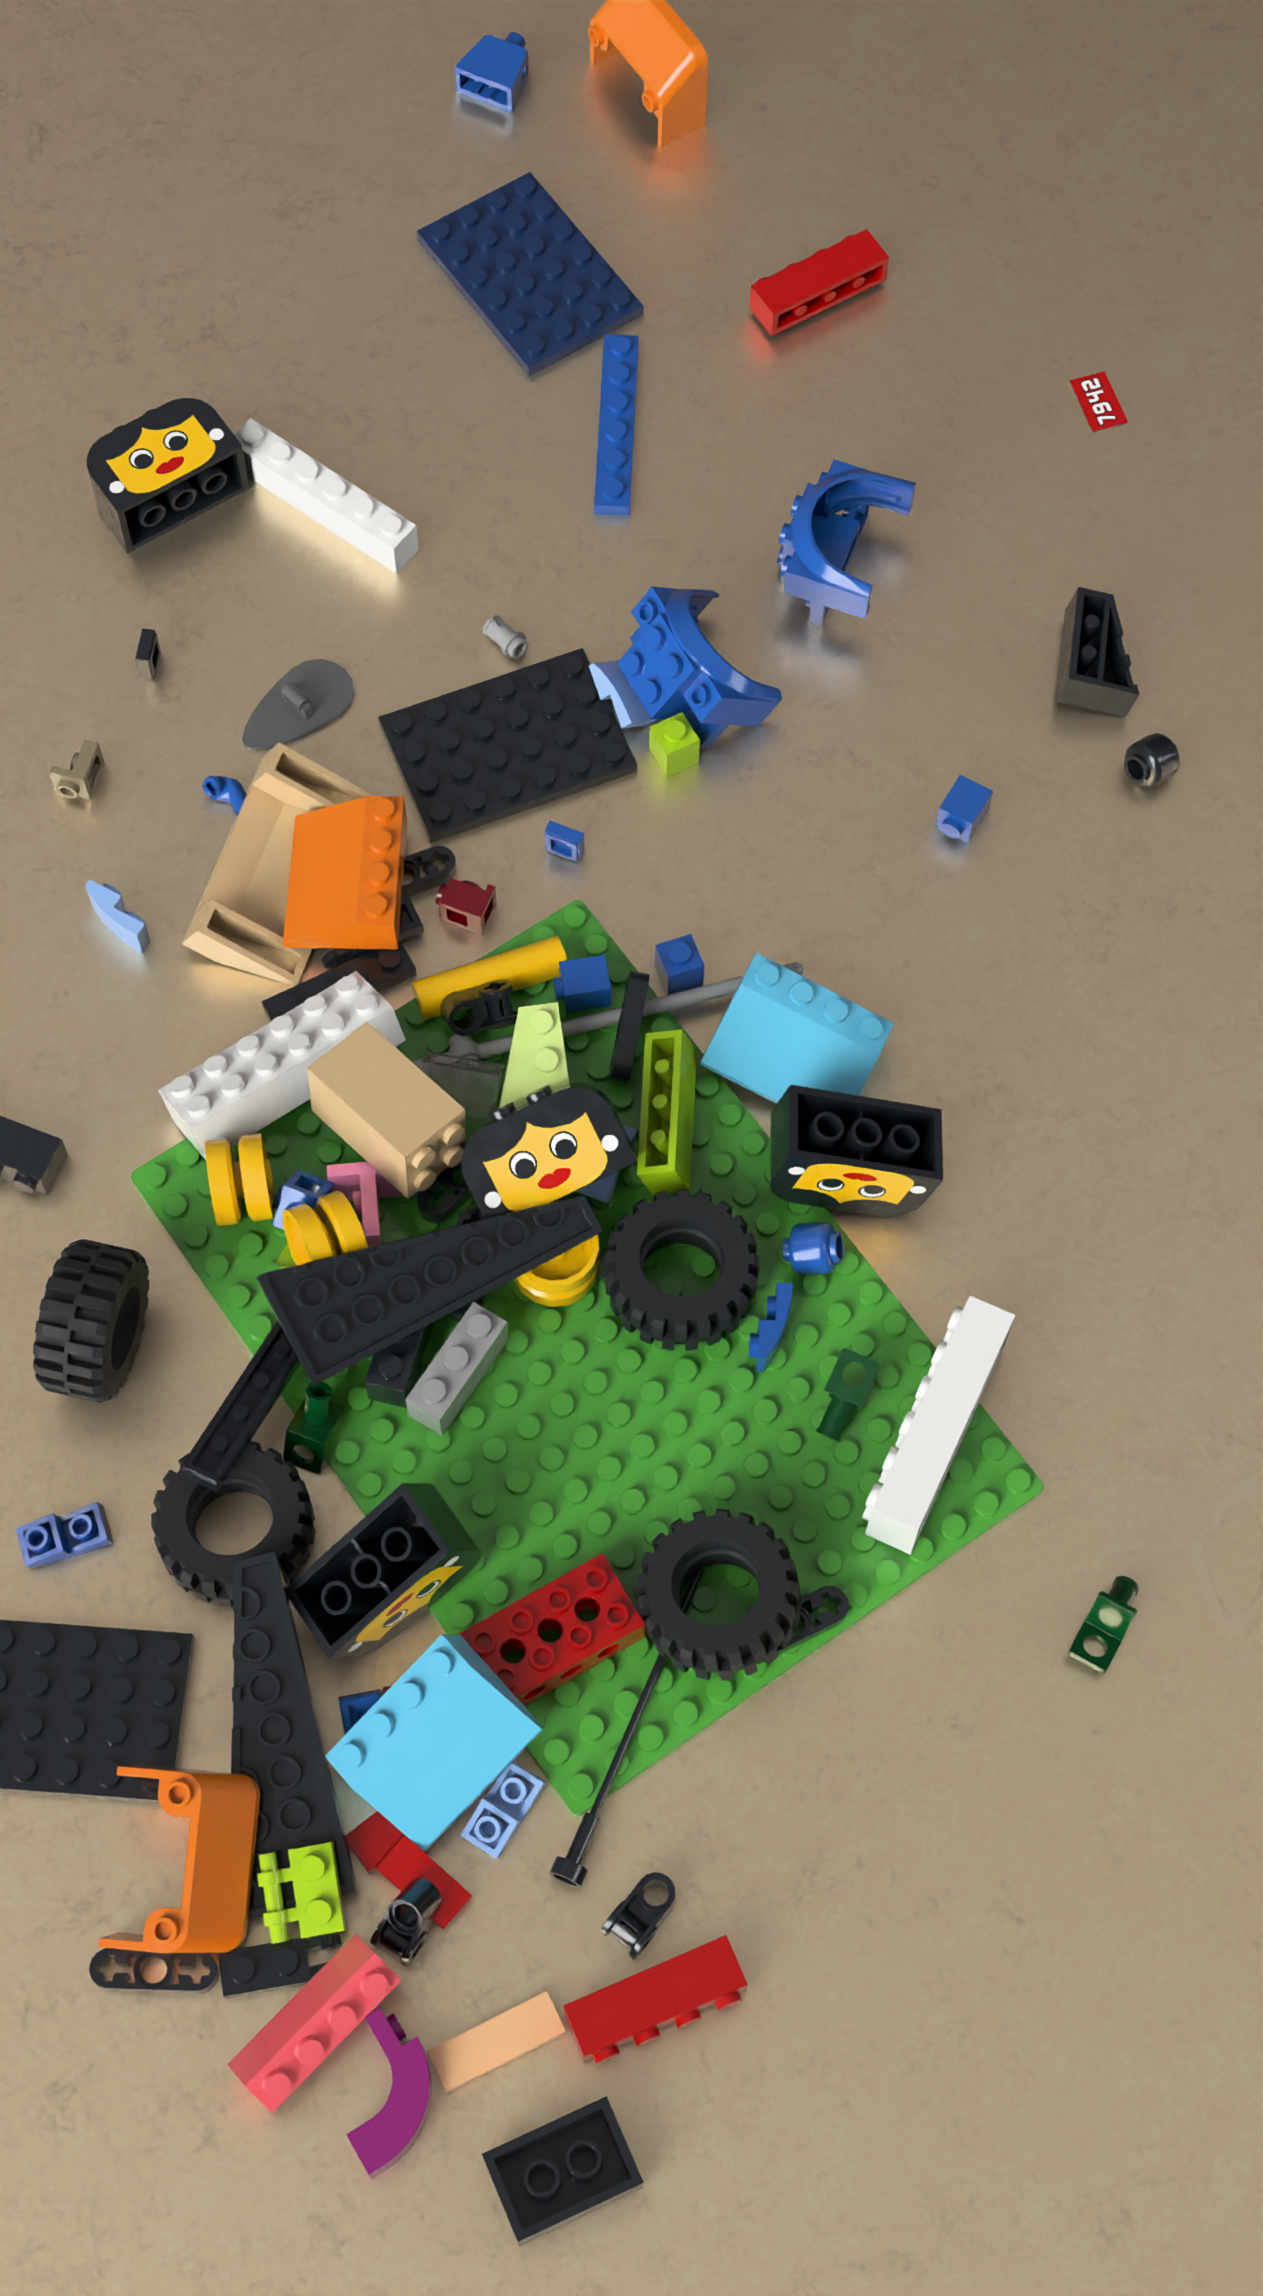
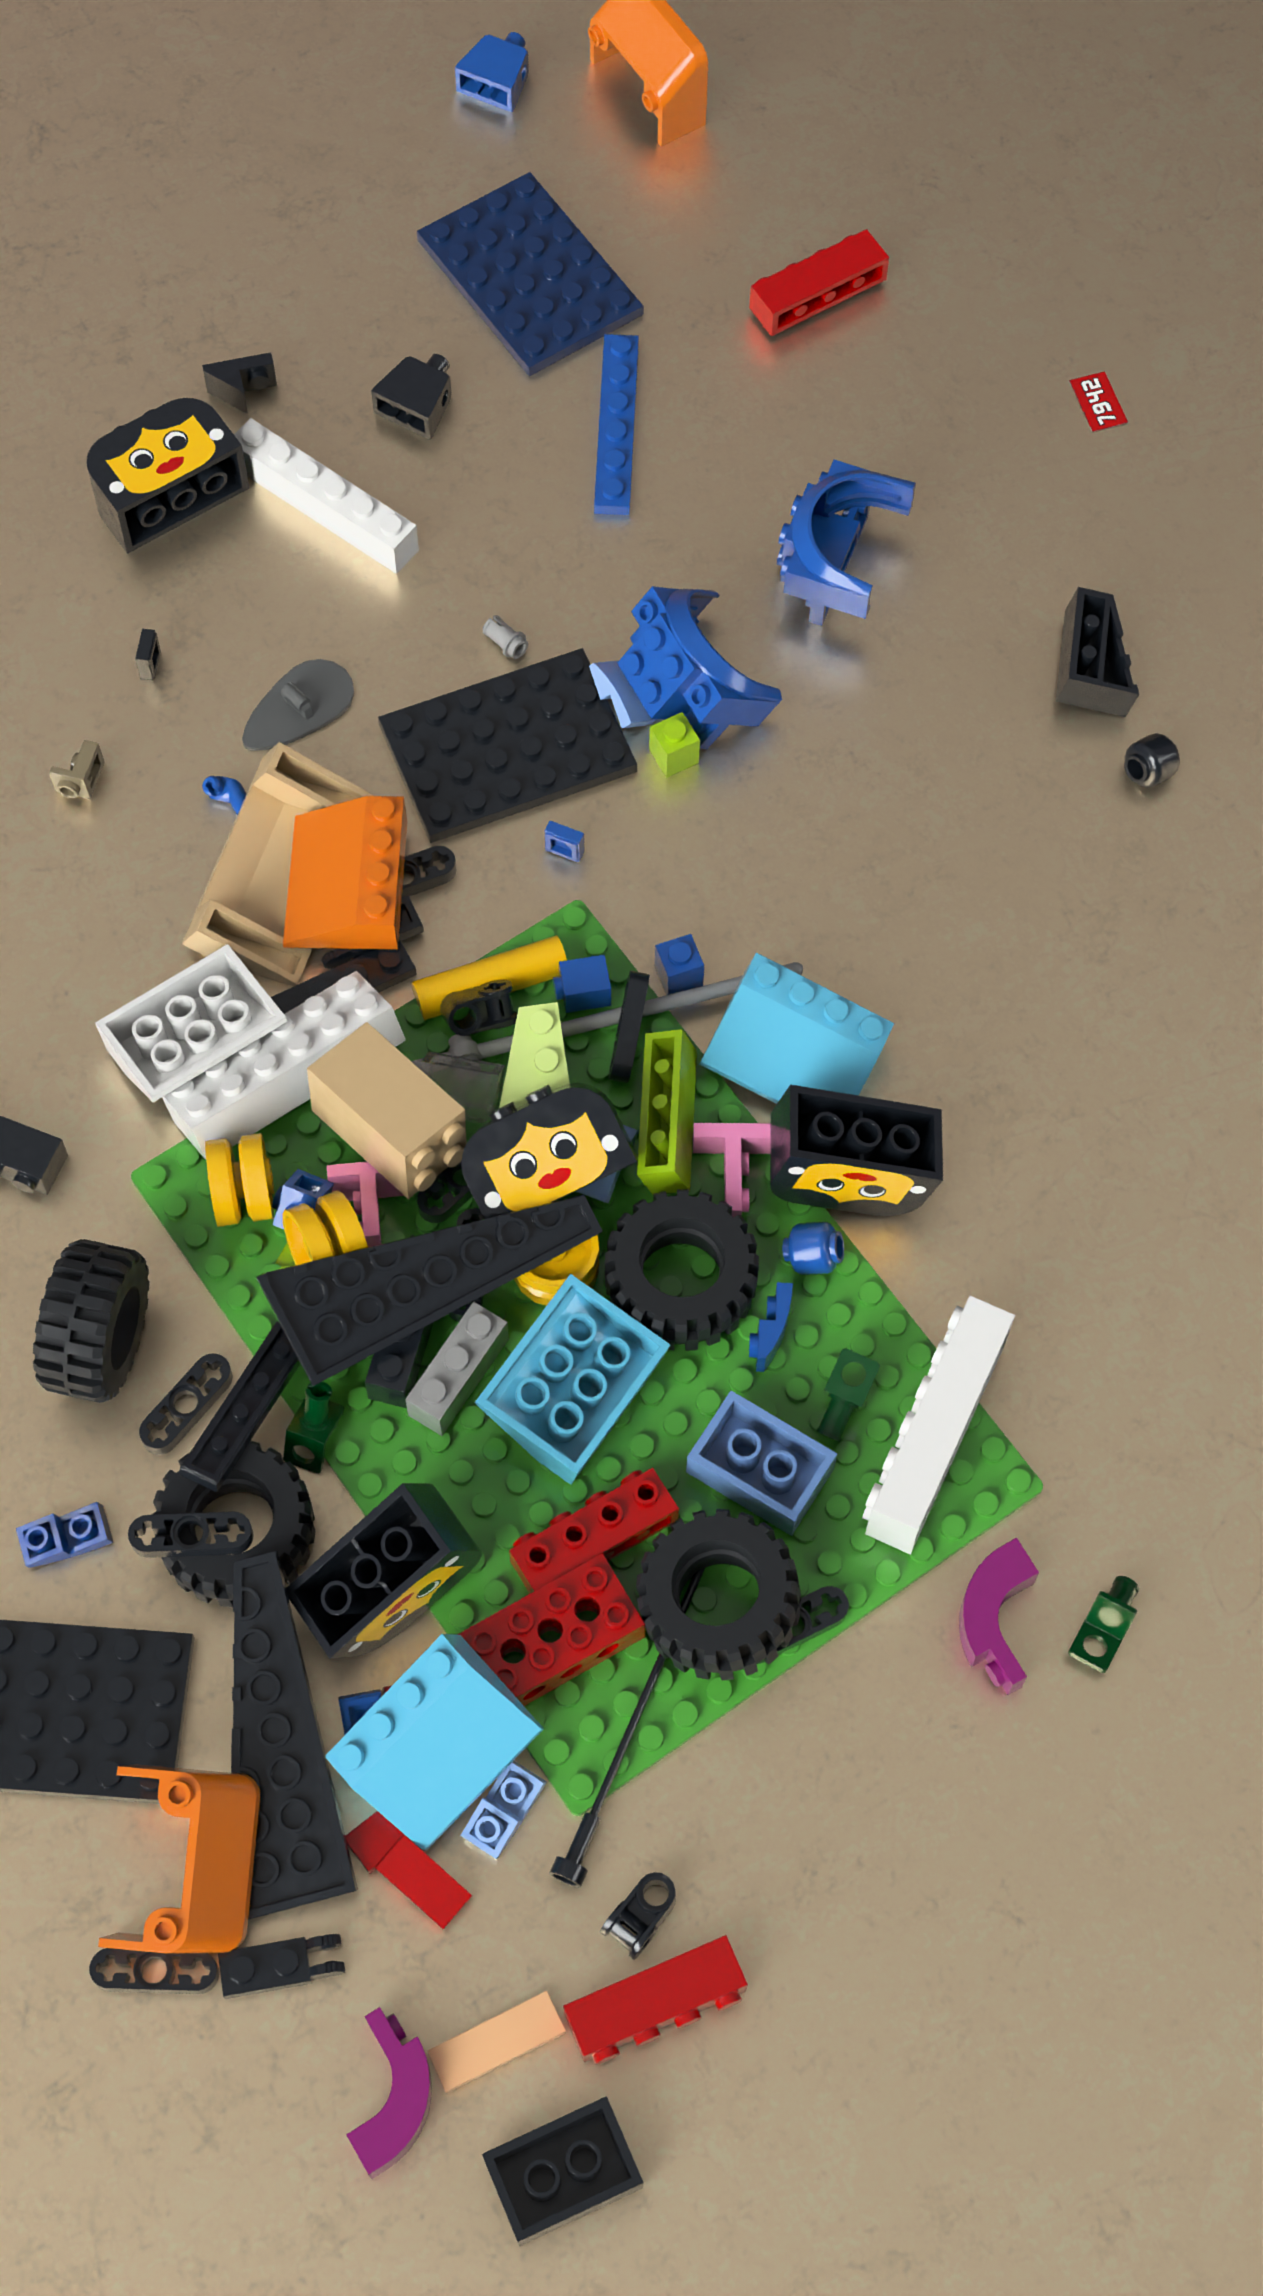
light blue slope [86,879,150,953] -> none
coral brick [227,1934,401,2113] -> none
lime plate [257,1841,347,1944] -> none
black piece [370,1878,442,1967] -> none
dark red brick [435,878,497,935] -> none
blue brick [935,775,993,843] -> none
none -> white slope [95,944,288,1102]
none -> black beam [128,1511,254,1558]
none -> black beam [139,1353,233,1455]
none -> black slope [202,352,277,413]
none -> black torso [371,354,451,440]
none -> medium azure slope [475,1274,670,1485]
none -> red brick [509,1467,679,1594]
none -> medium blue brick [686,1391,837,1536]
none -> bright pink bracket [693,1123,771,1218]
none -> magenta arch [959,1538,1039,1695]

